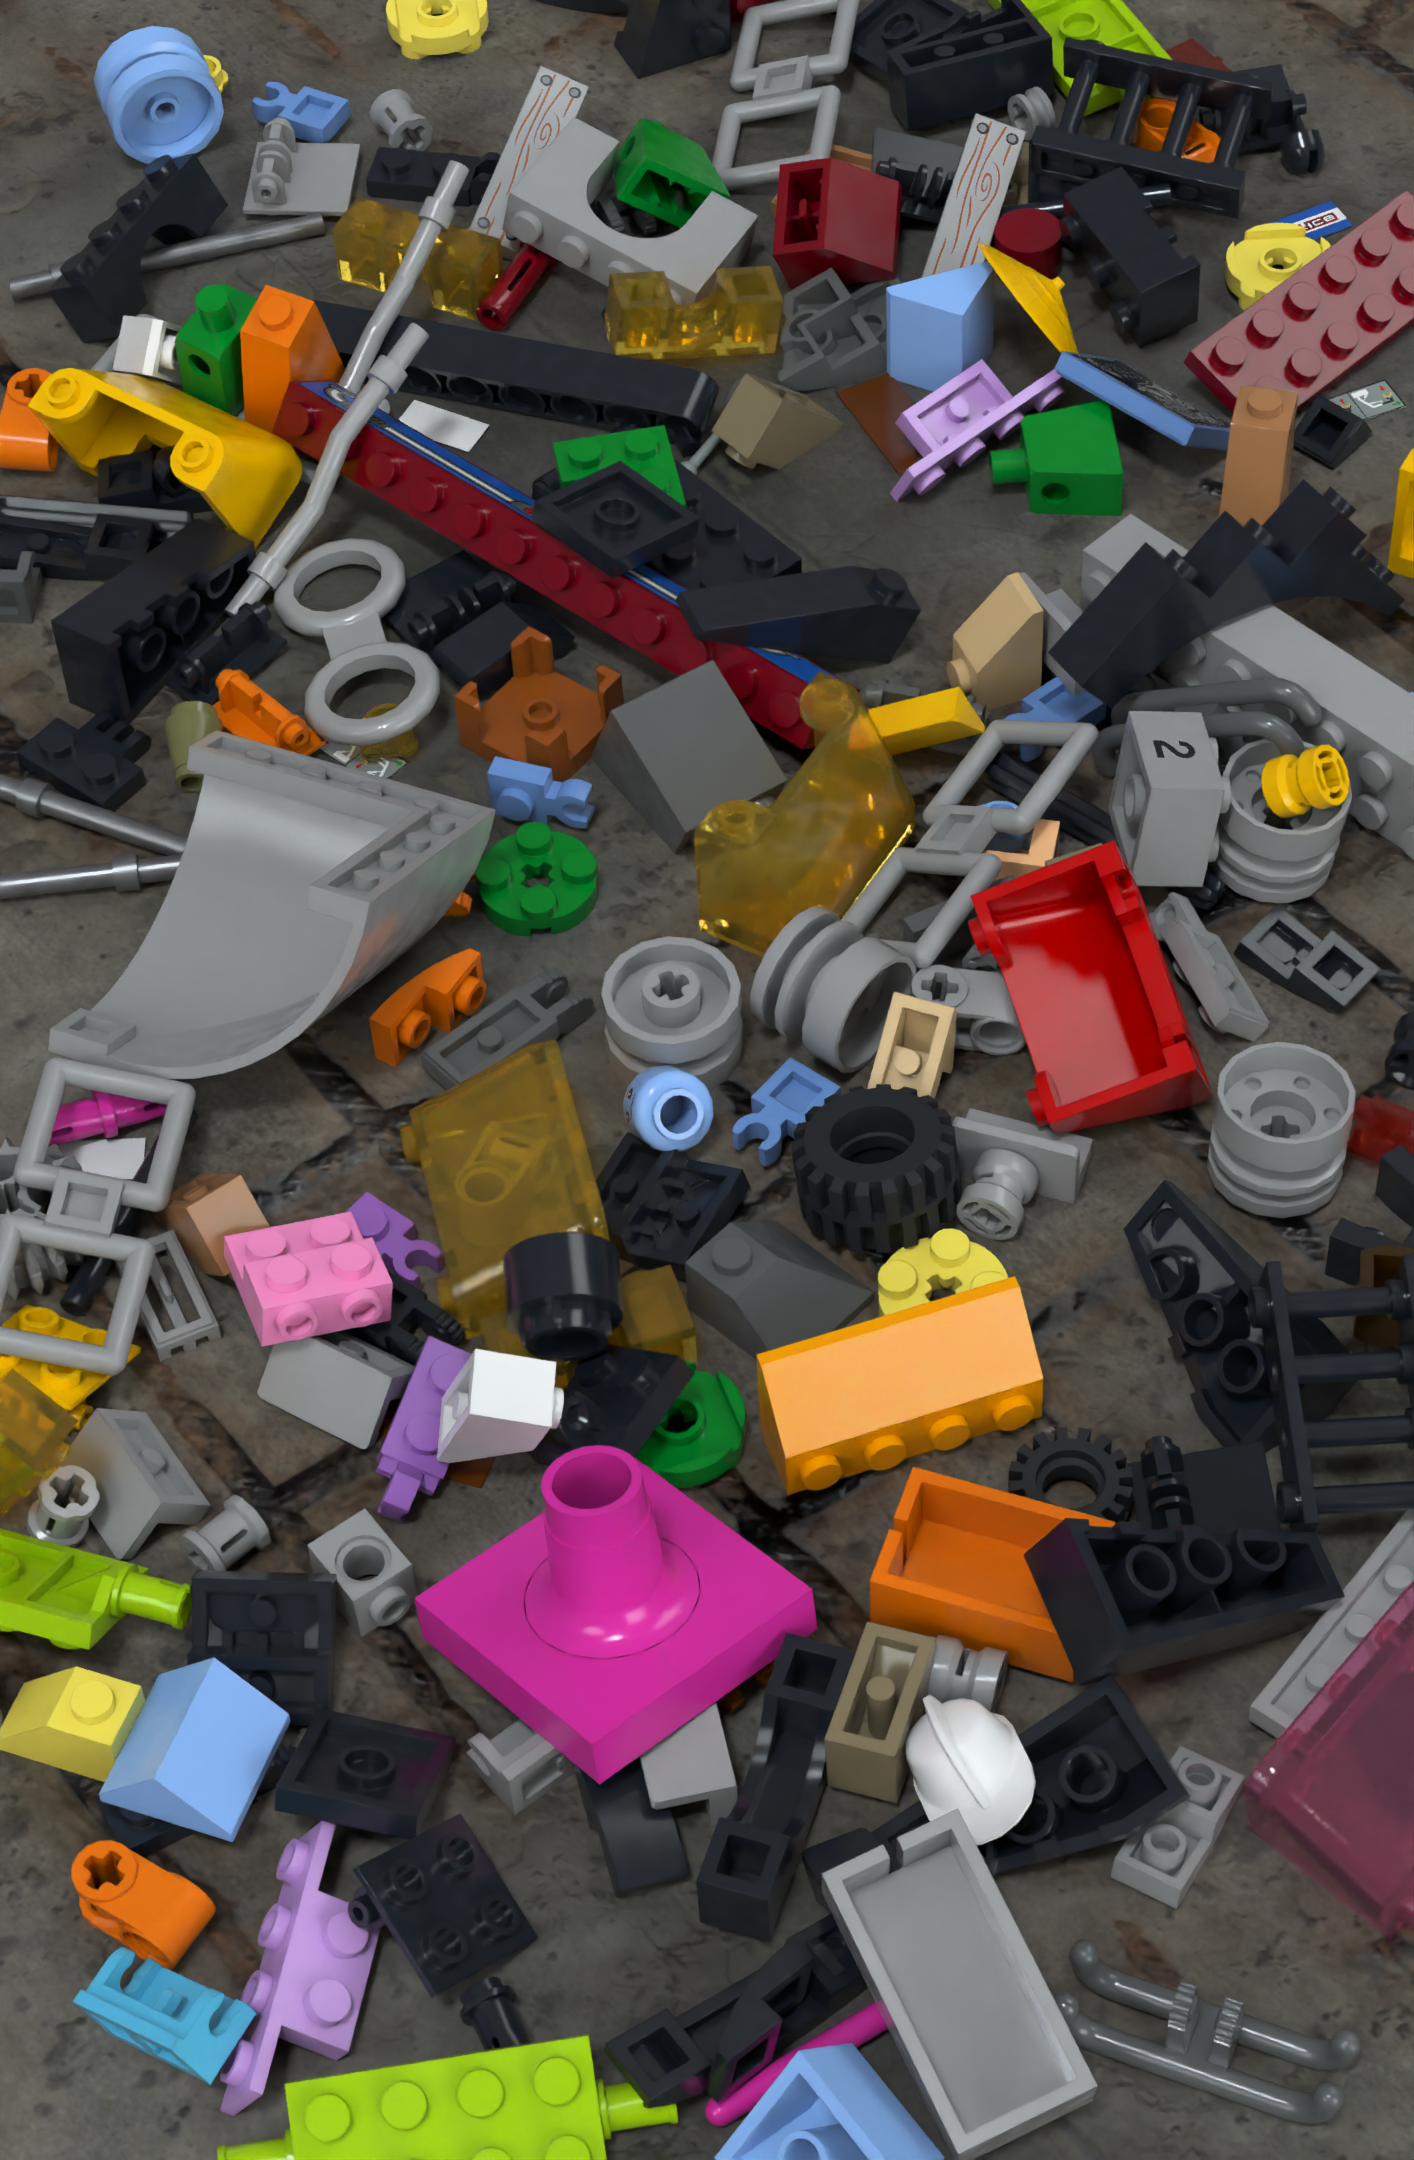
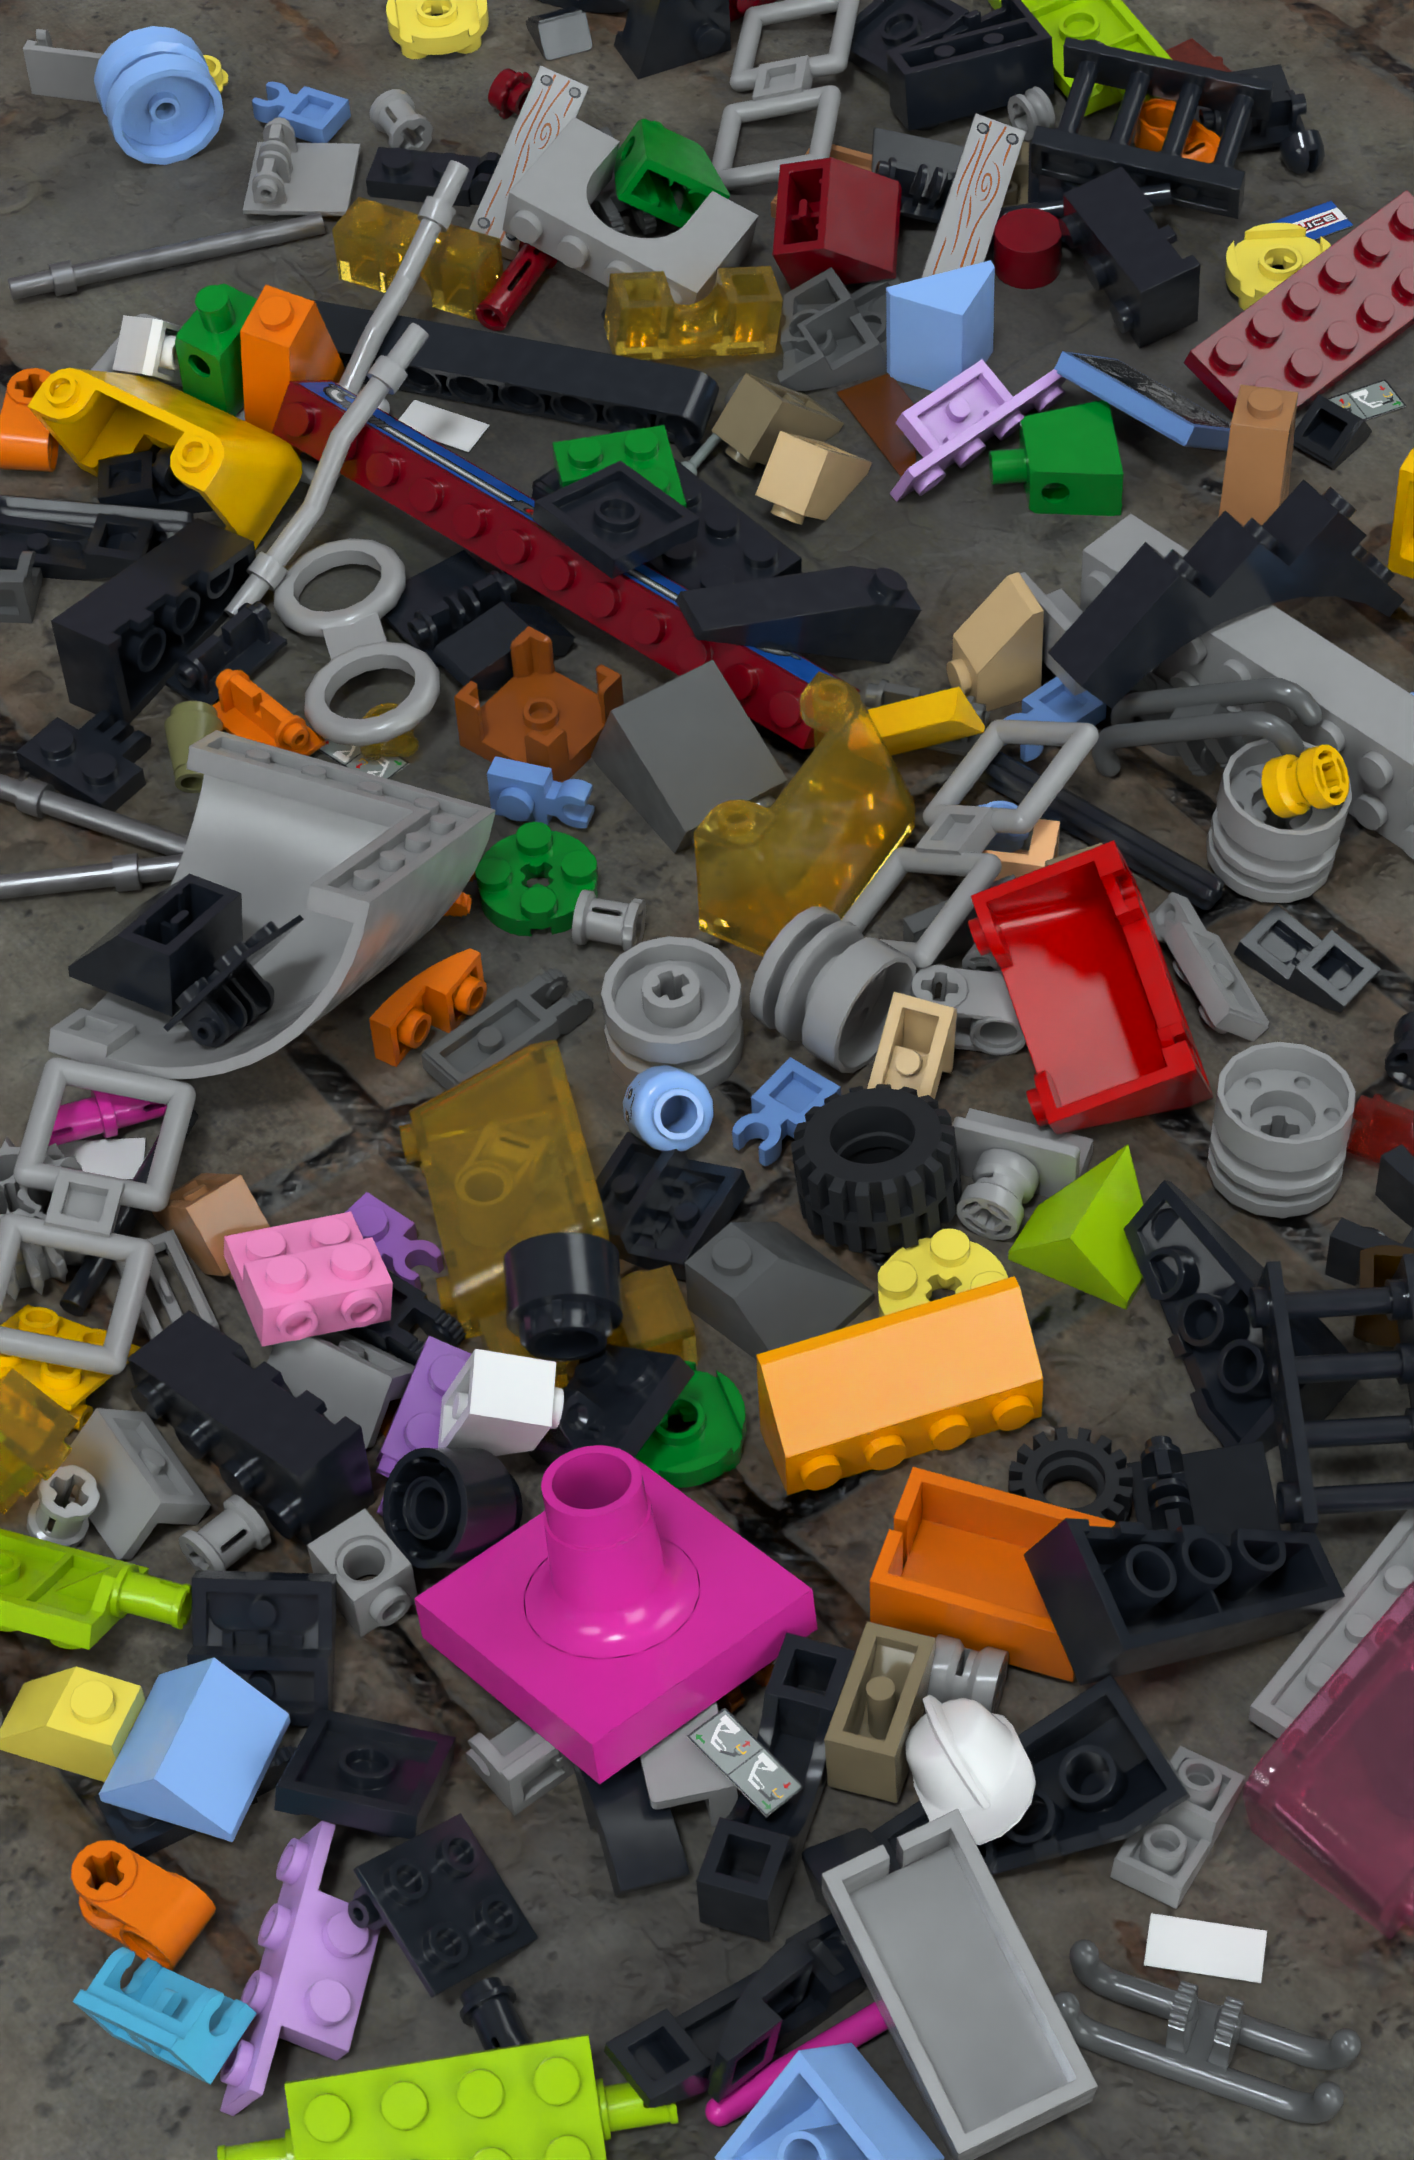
black arch [47,153,228,343] -> none
yellow hat [977,242,1078,353] -> none
light grey brick [1108,711,1231,887] -> none
none -> light grey hinge [23,29,103,103]
none -> black slope [68,873,243,1017]
none -> black wedge [128,1310,375,1545]
none -> black hinge [164,915,304,1047]
none -> black piece [383,1448,523,1568]
none -> dark red plate [488,68,532,119]
none -> slope [526,7,592,60]
none -> light grey bush [572,889,646,952]
none -> light grey sticker [686,1708,804,1817]
none -> tan slope [755,431,872,525]
none -> lime slope [1008,1144,1144,1310]
none -> white sticker [1144,1913,1267,1983]

